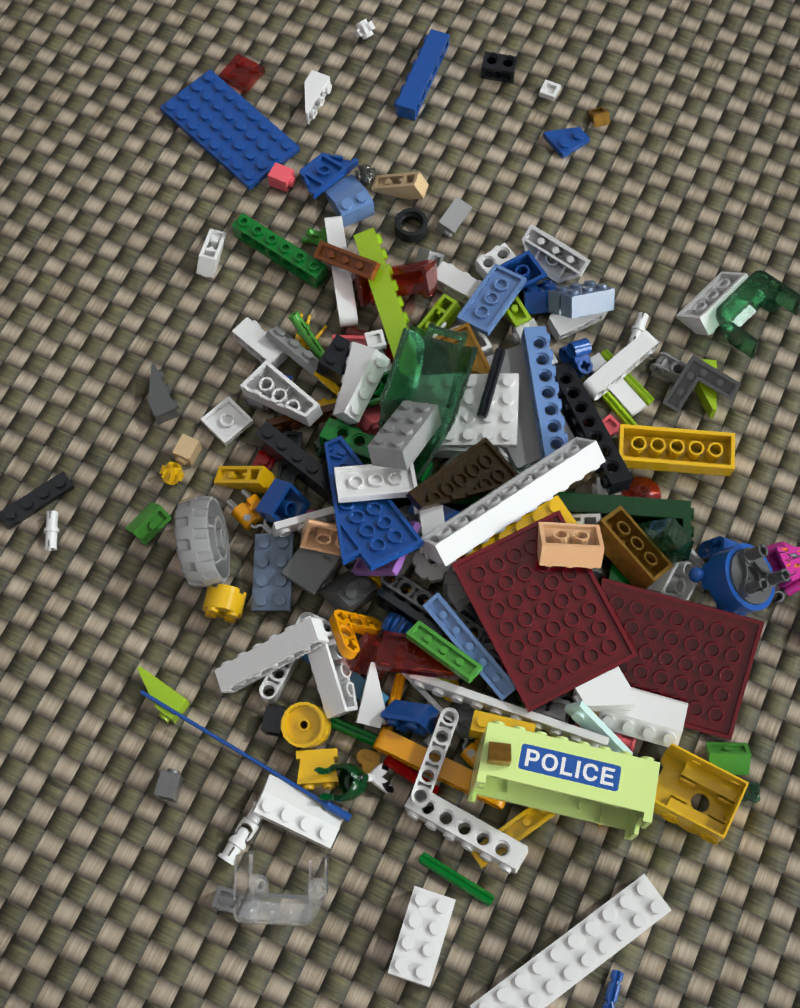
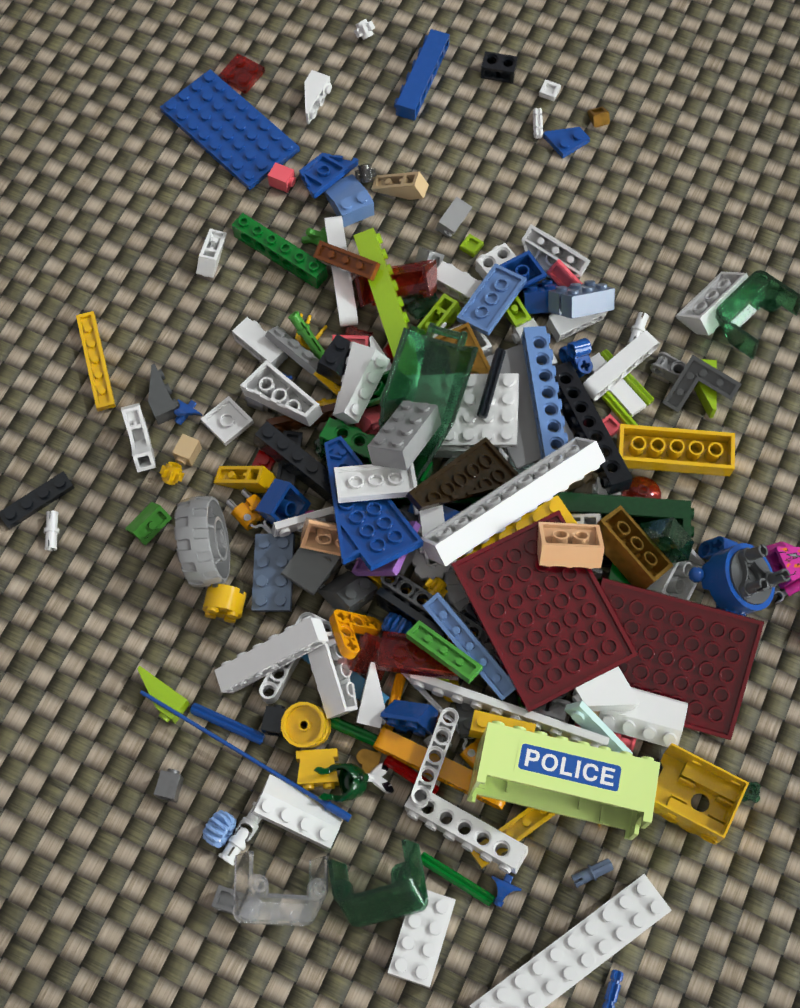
white plate [364,329,387,350] -> none
black tyre [395,208,428,243] -> none
pearl gold slope [487,741,512,766] -> none
bright green panel [705,742,751,775] -> none
none -> yellow plate [76,311,116,412]
none -> white arch [121,403,156,472]
none -> blue piece [174,399,202,425]
none -> blue axle [190,703,265,745]
none -> light blue gear [203,810,237,848]
none -> clear green windscreen [328,839,429,927]
none -> clear green piece [402,283,439,320]
none -> yellow gear [423,577,448,598]
none -> lime tile [459,234,484,258]
none -> blue piece [491,873,522,907]
none -> white axle [533,108,543,139]
none -> coral tile [546,259,583,287]
none -> sand blue axle [571,858,614,888]

